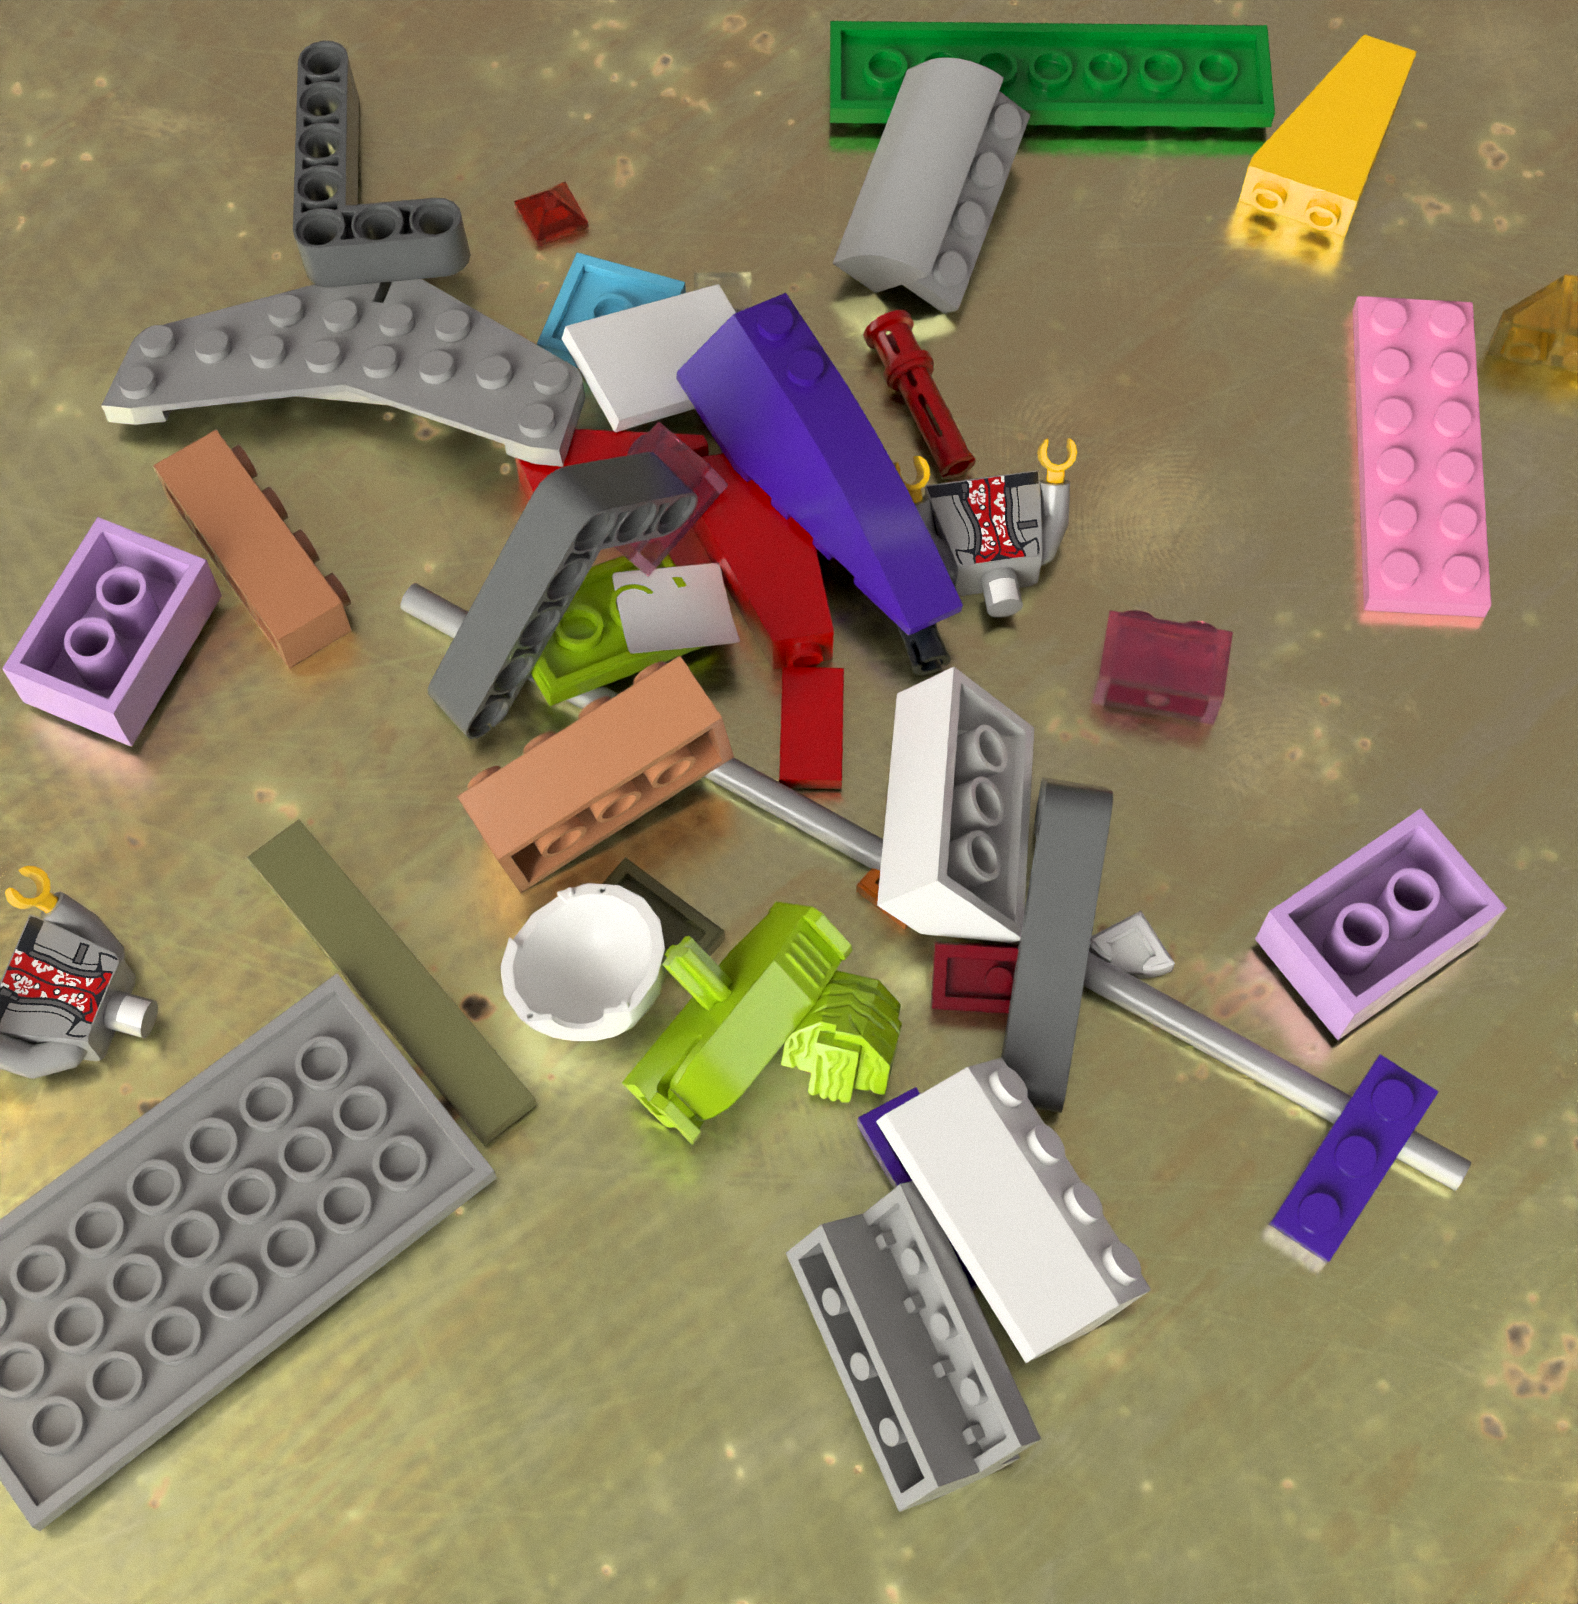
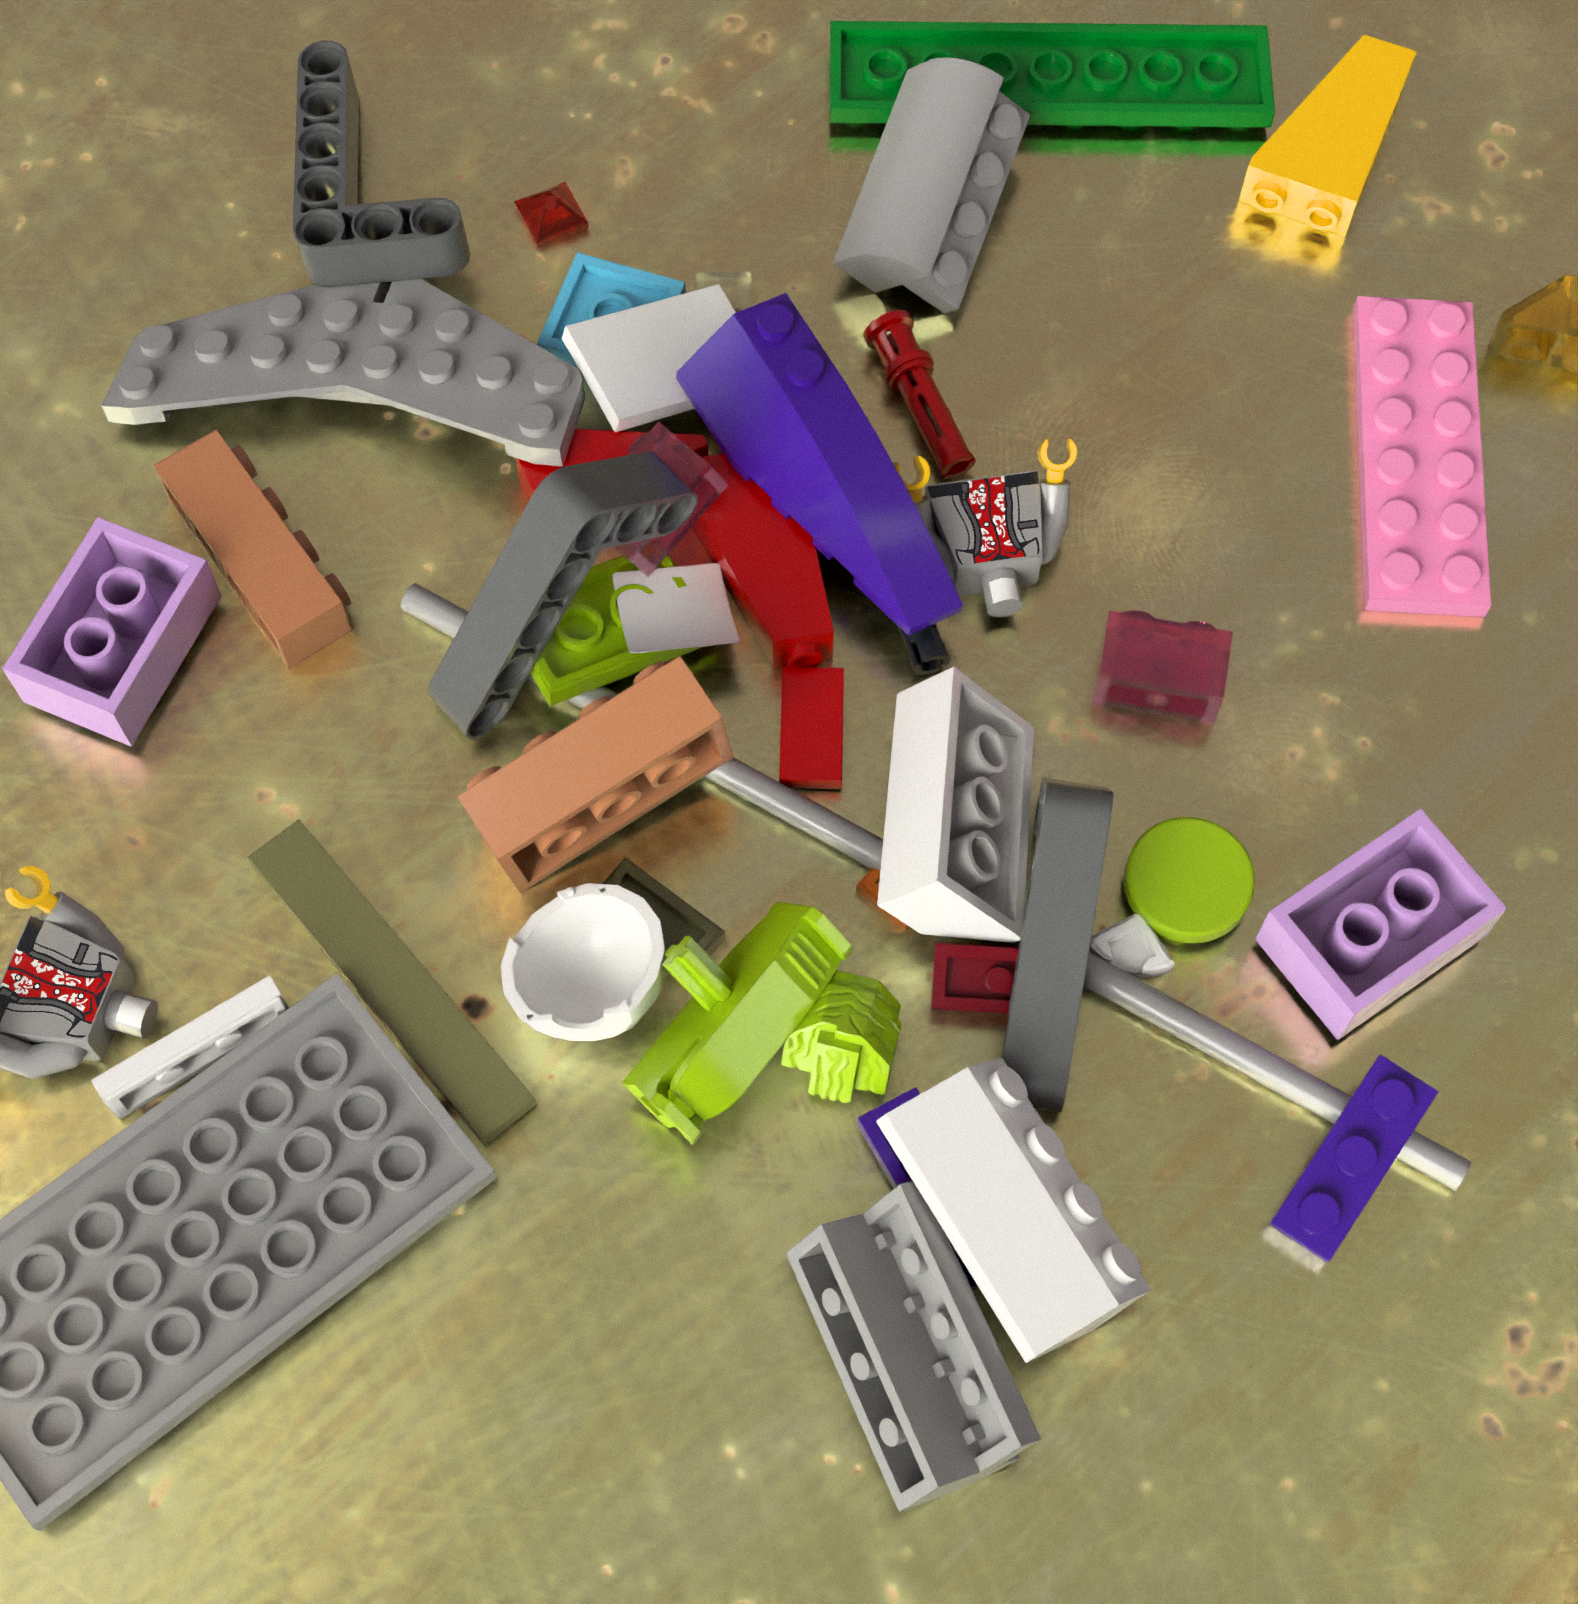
none -> white tile [91,975,289,1118]
none -> lime tile [1124,817,1255,947]

